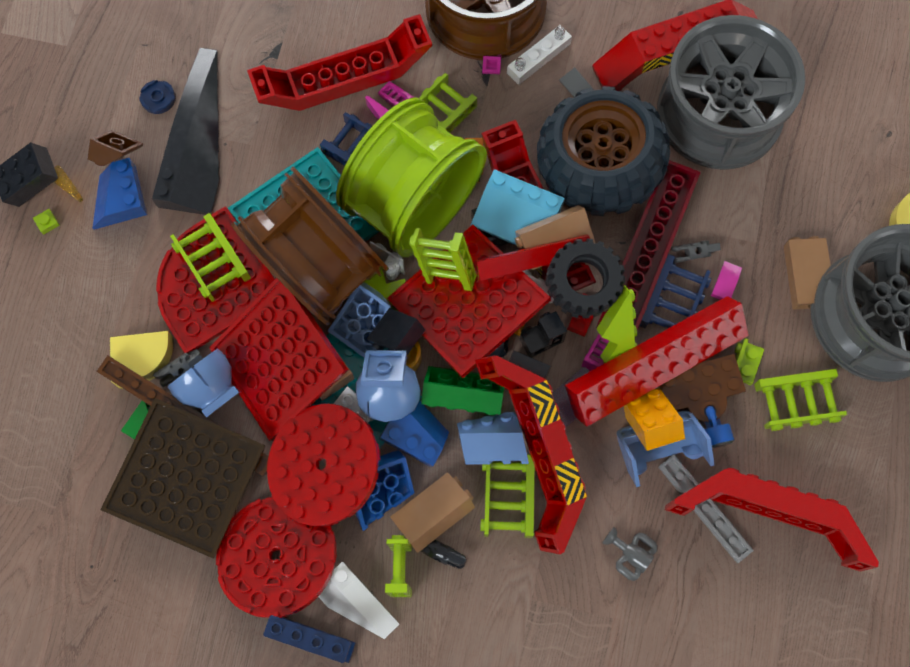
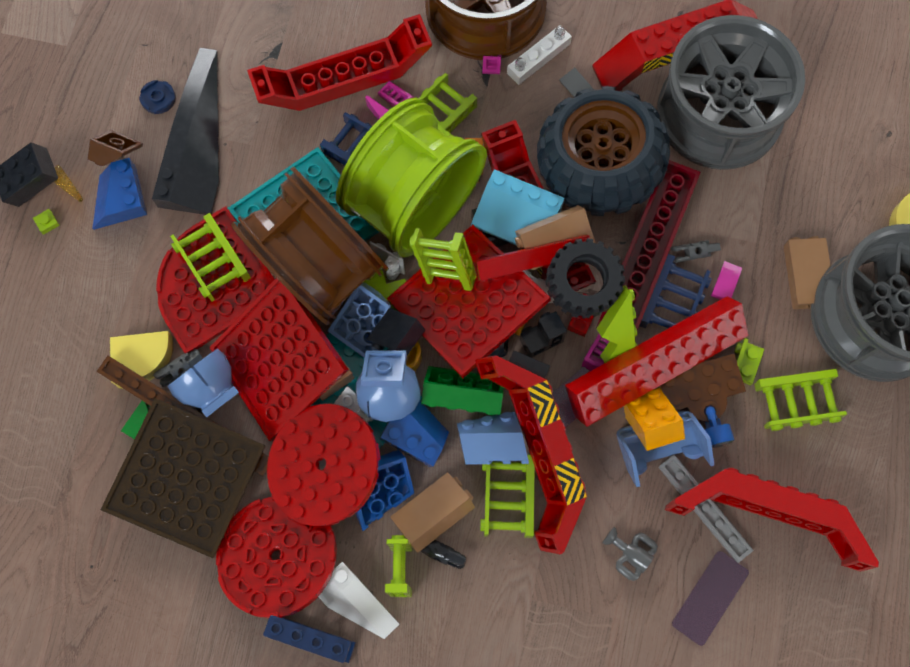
none -> clear purple piece [672,551,749,646]

